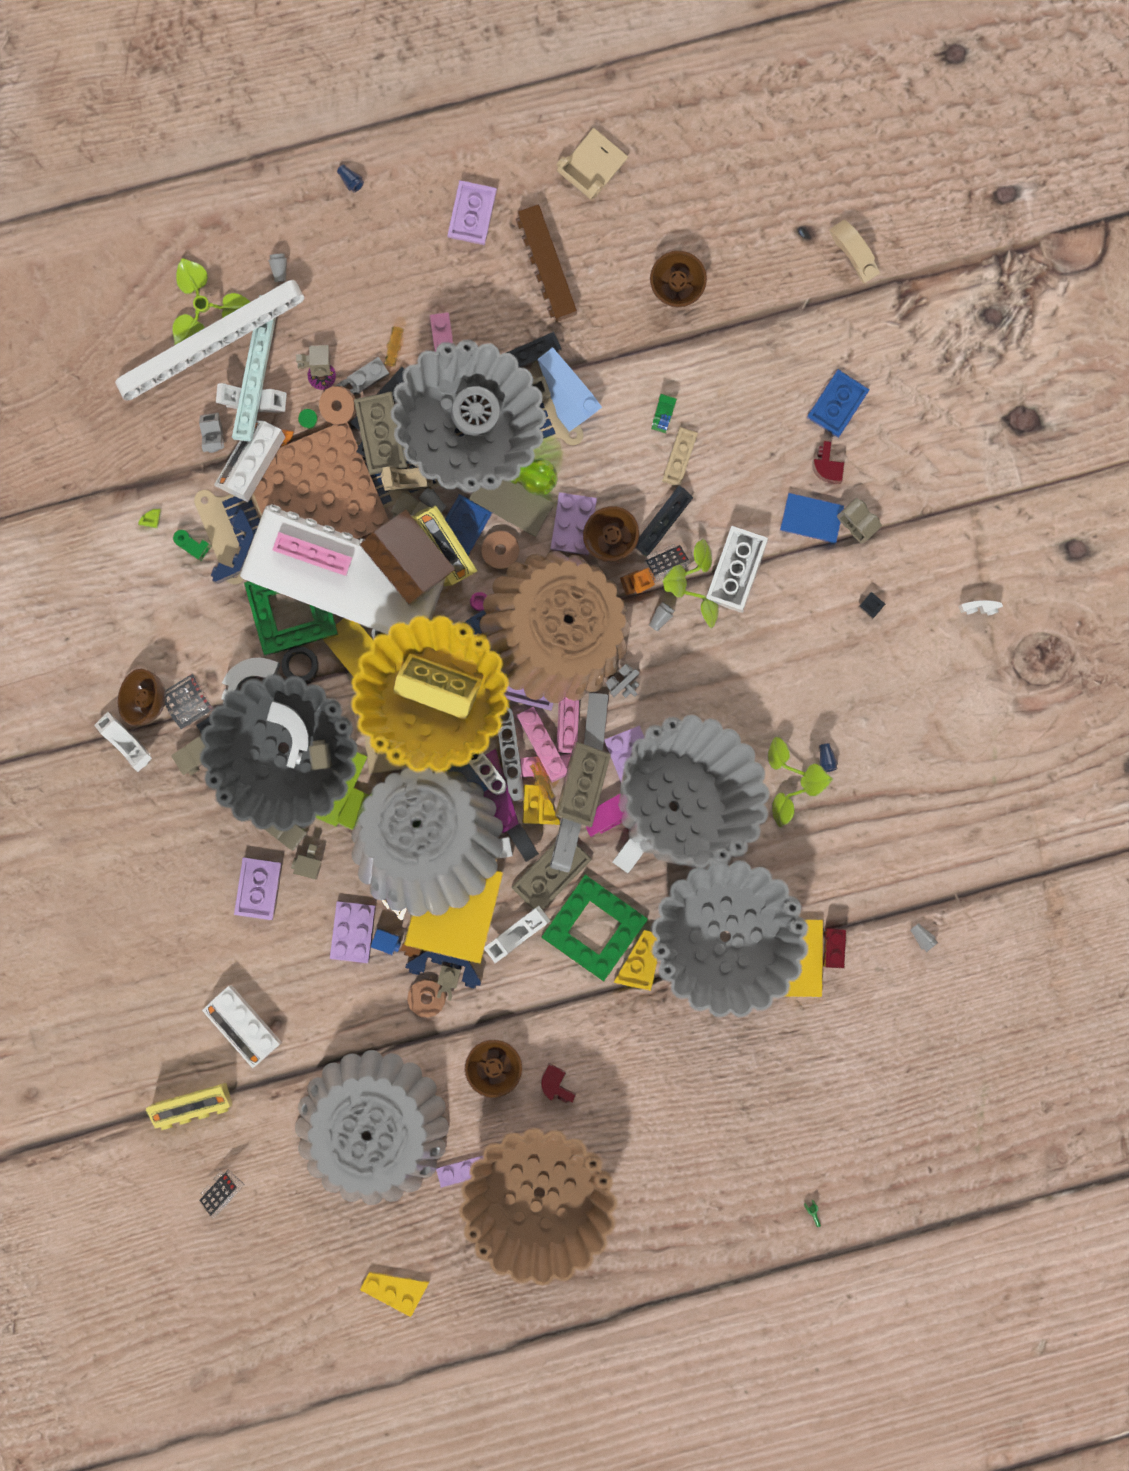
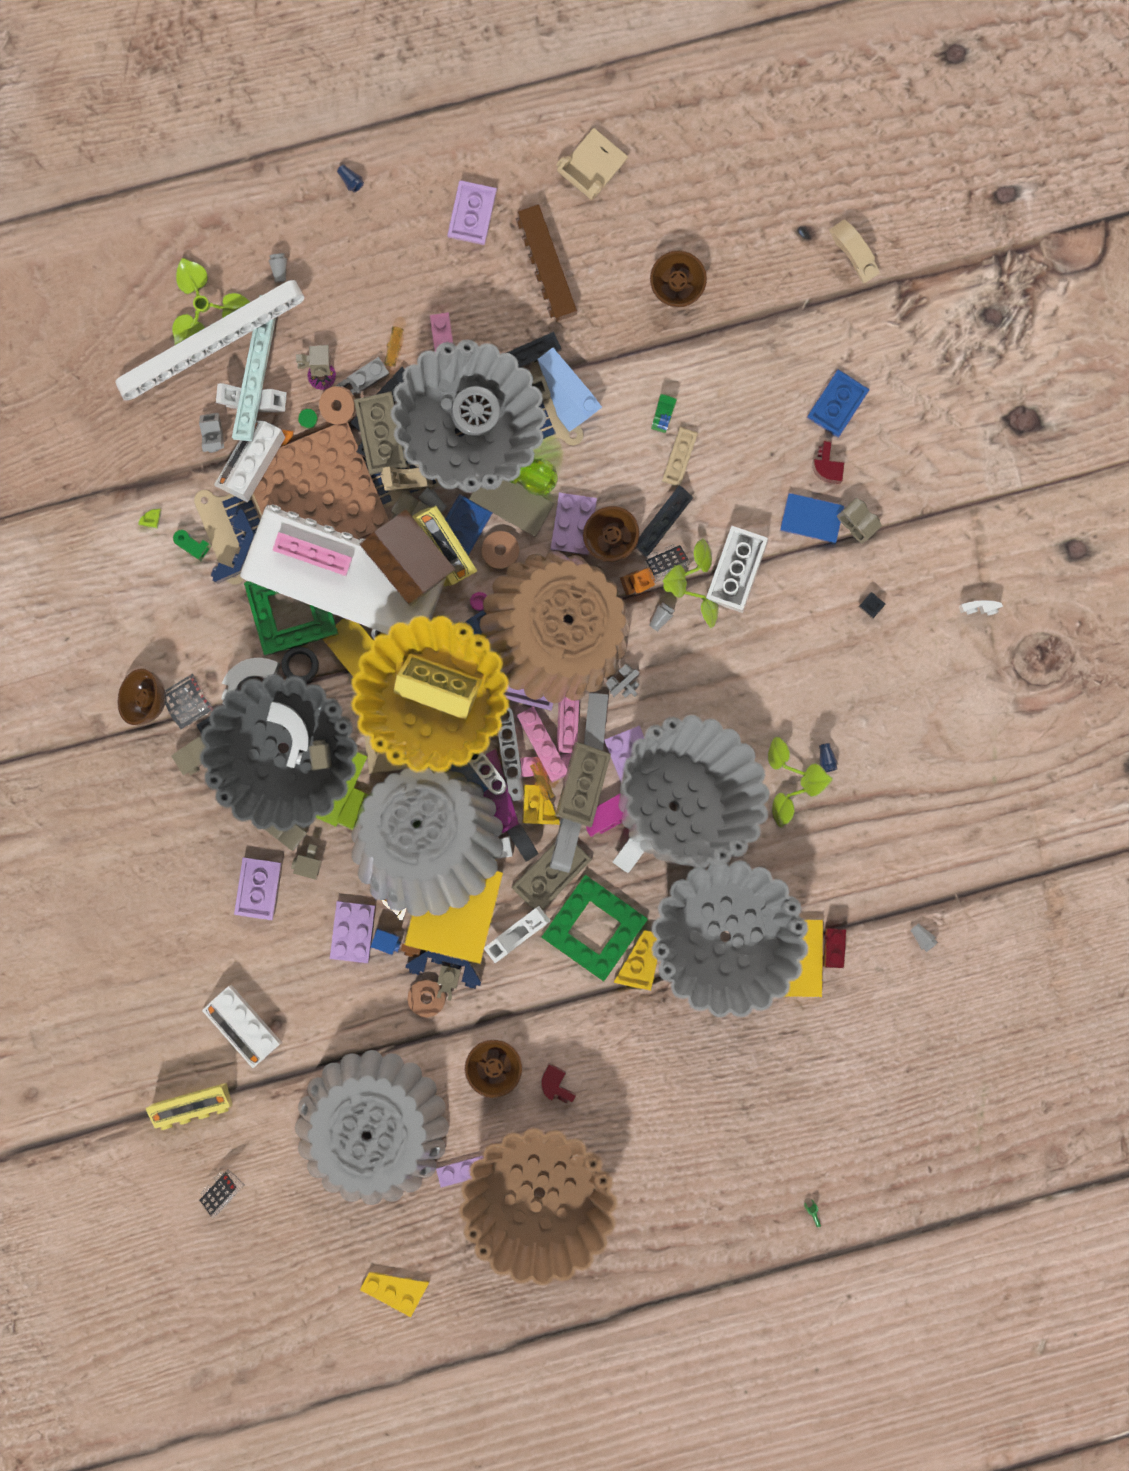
white arch [94,712,152,772] -> none

